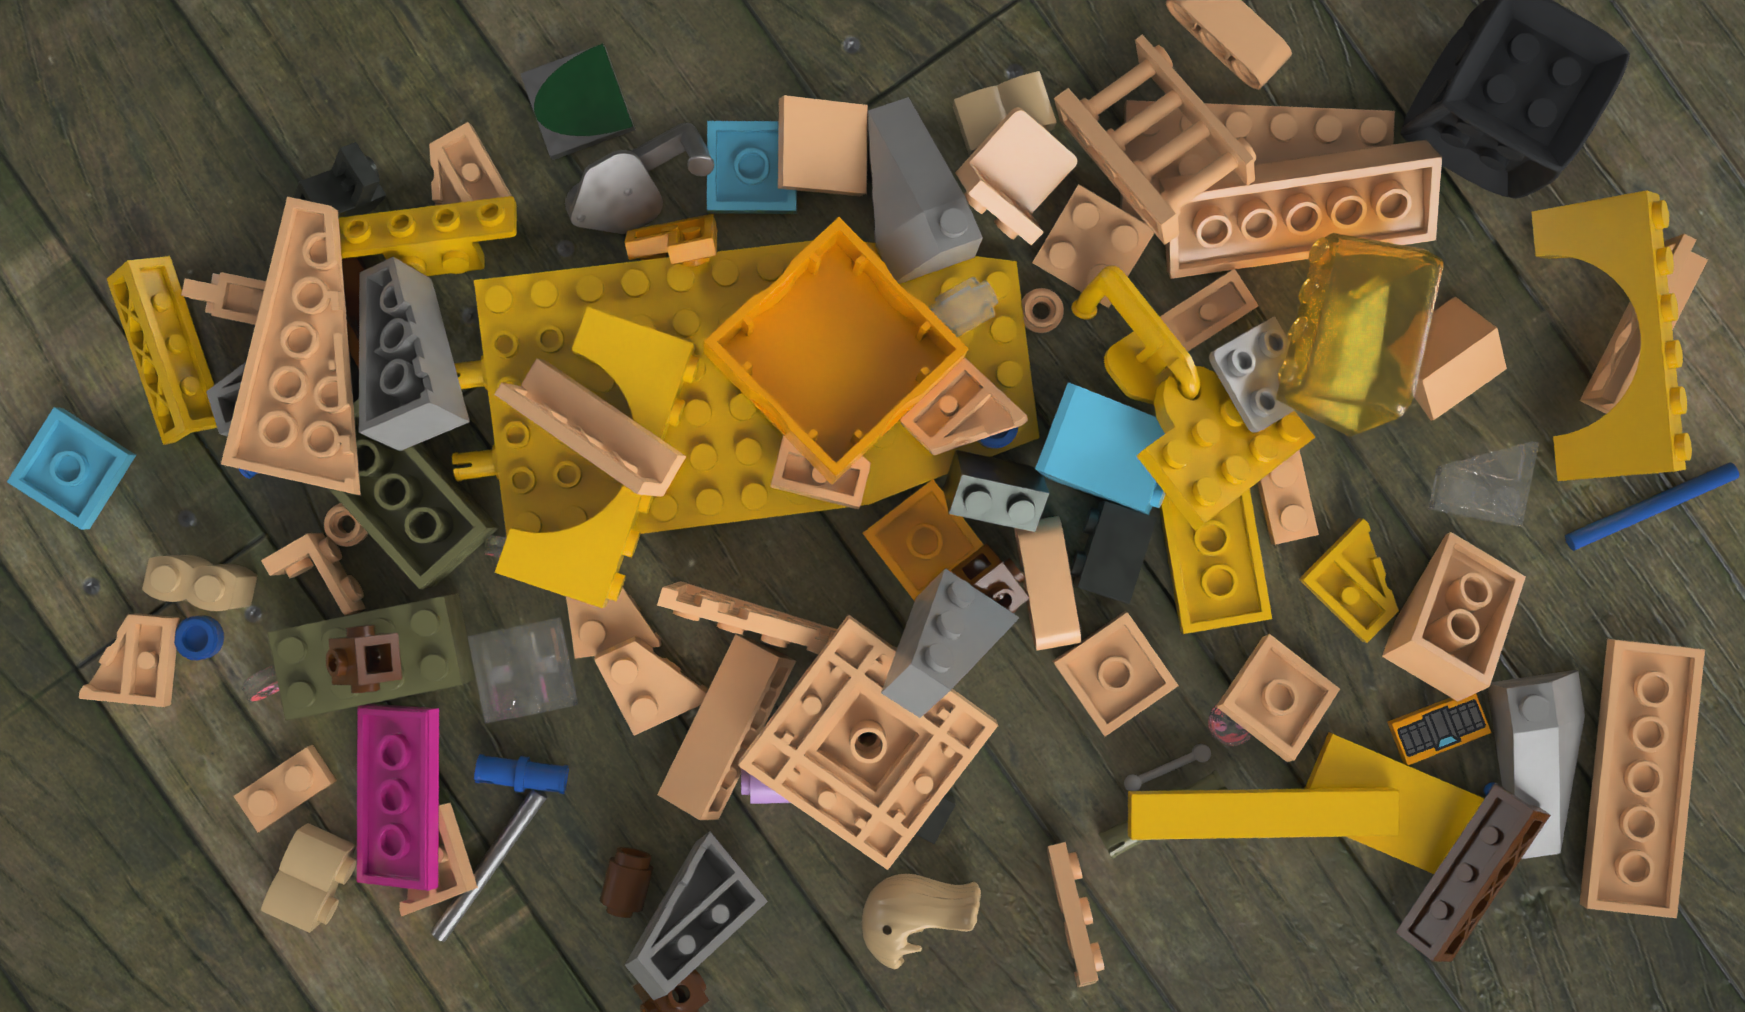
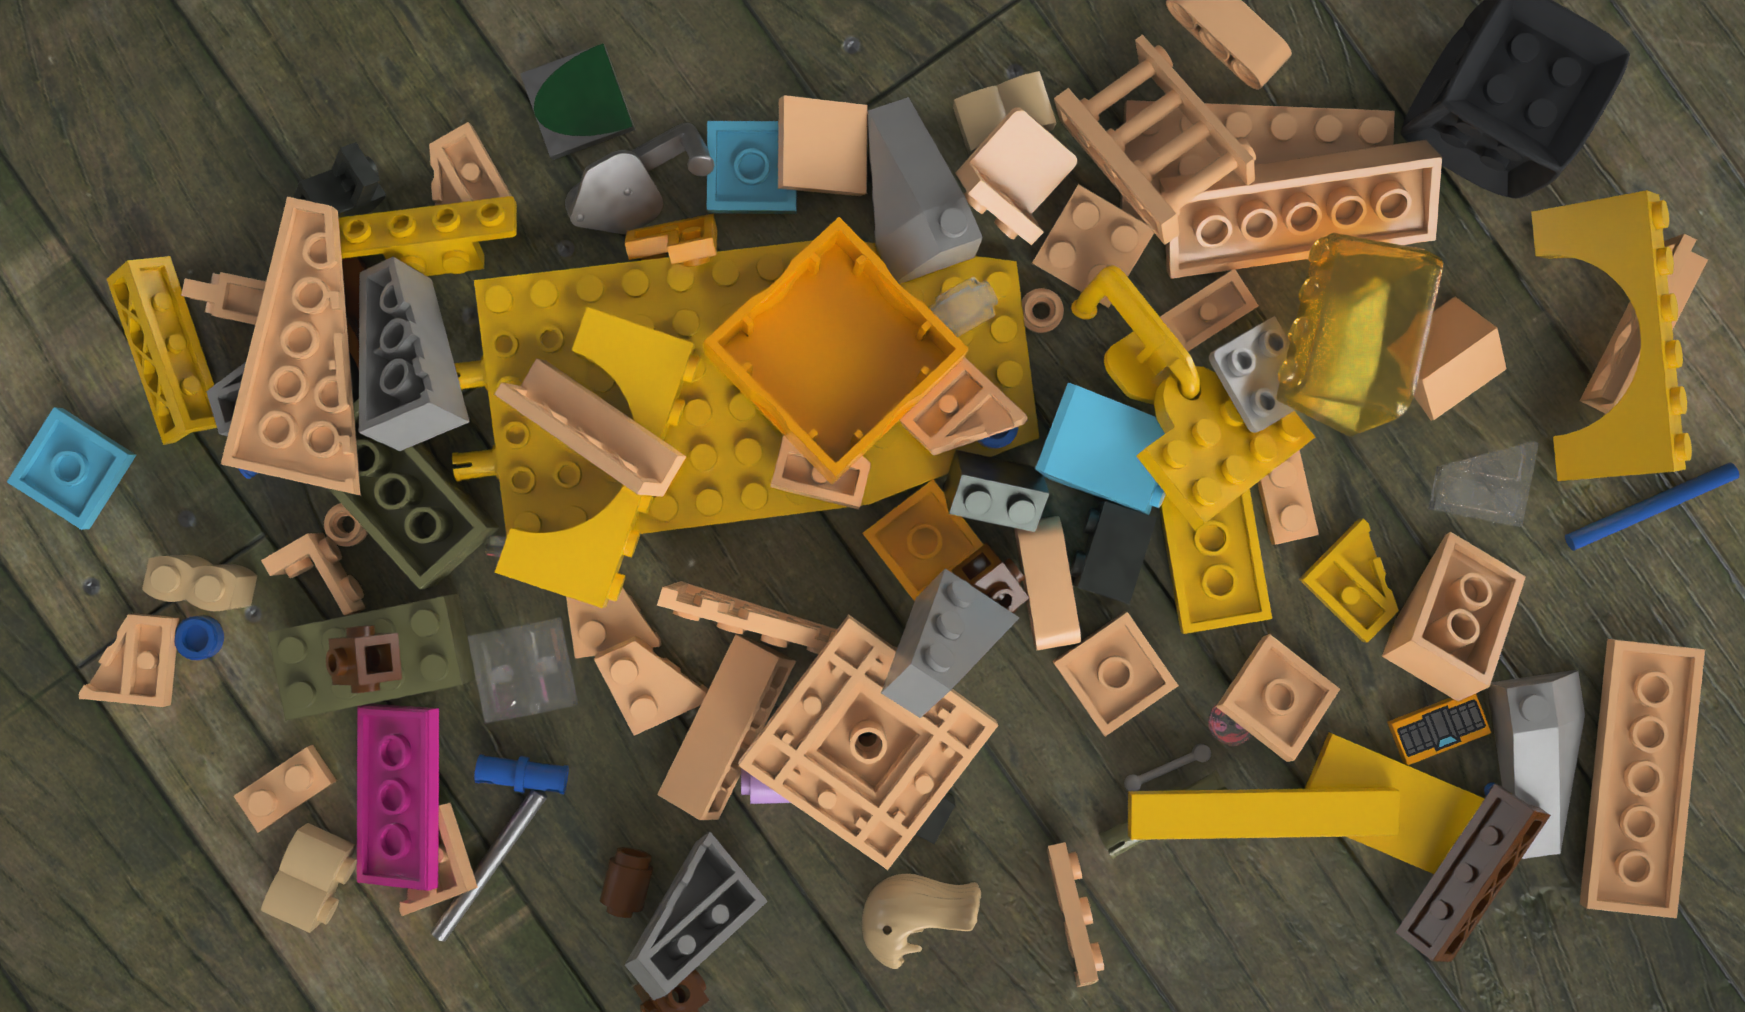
clear tile [241,665,279,702] -> none

